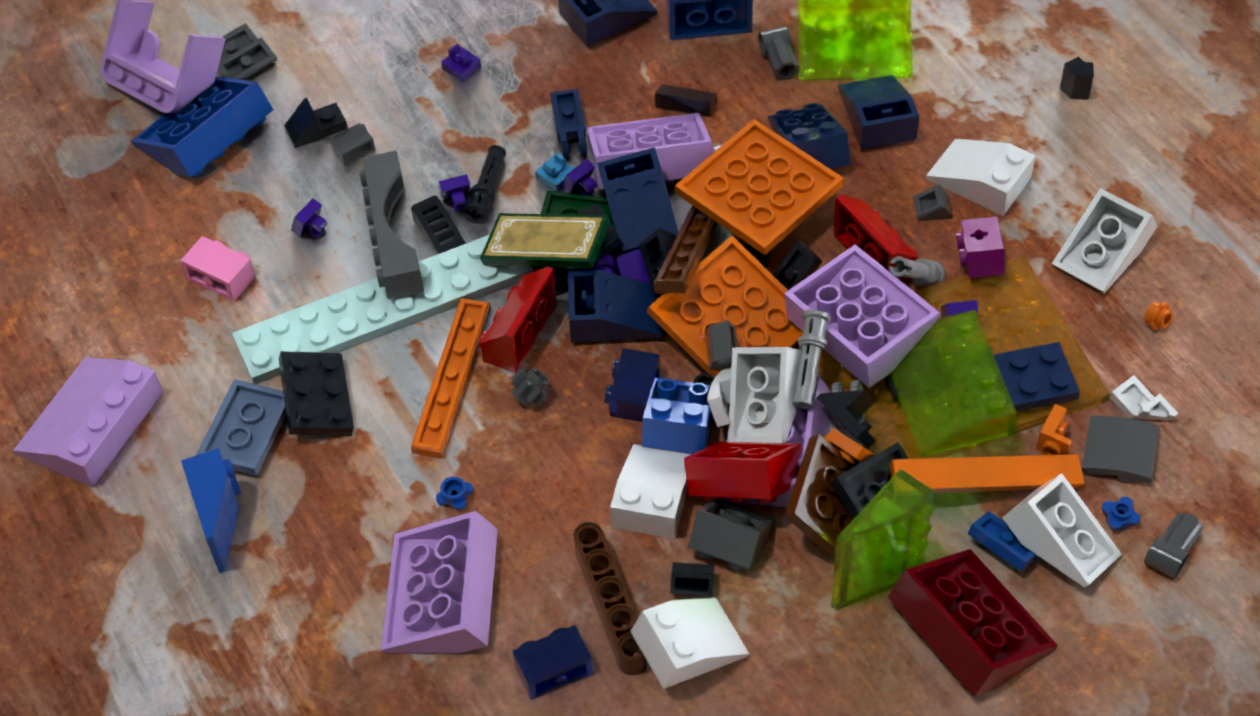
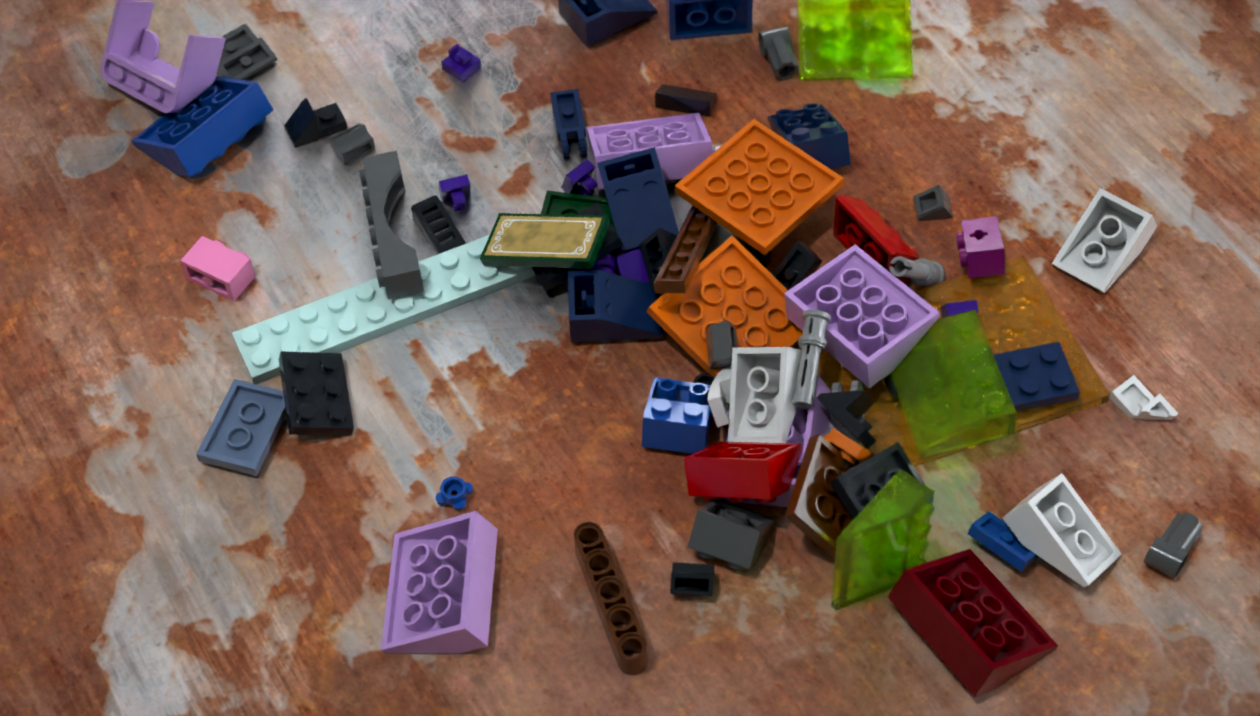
lavender slope [13,357,163,487] -> none
blue slope [181,448,241,573] -> none
dark purple tile [291,198,327,238] -> none
orange tile [411,298,491,459] -> none
black pin [463,145,506,224] -> none
red slope [479,267,557,374] -> none
dark grey gear [511,367,550,406] -> none
clear blue brick [512,625,593,700] -> none
dark azure tile [535,153,574,192] -> none
clear blue brick [605,348,661,422] -> none
white slope [610,444,691,539] -> none
white slope [630,598,750,689] -> none
dark blue slope [838,75,919,150] -> none
orange tile [889,454,1085,494] -> none
white slope [926,139,1036,216] -> none
orange bracket [1036,404,1072,455] -> none
black piece [1060,56,1094,100] -> none
dark grey slope [1082,416,1160,483] -> none
blue plate [1101,497,1140,530] -> none
orange plate [1145,301,1173,331] -> none

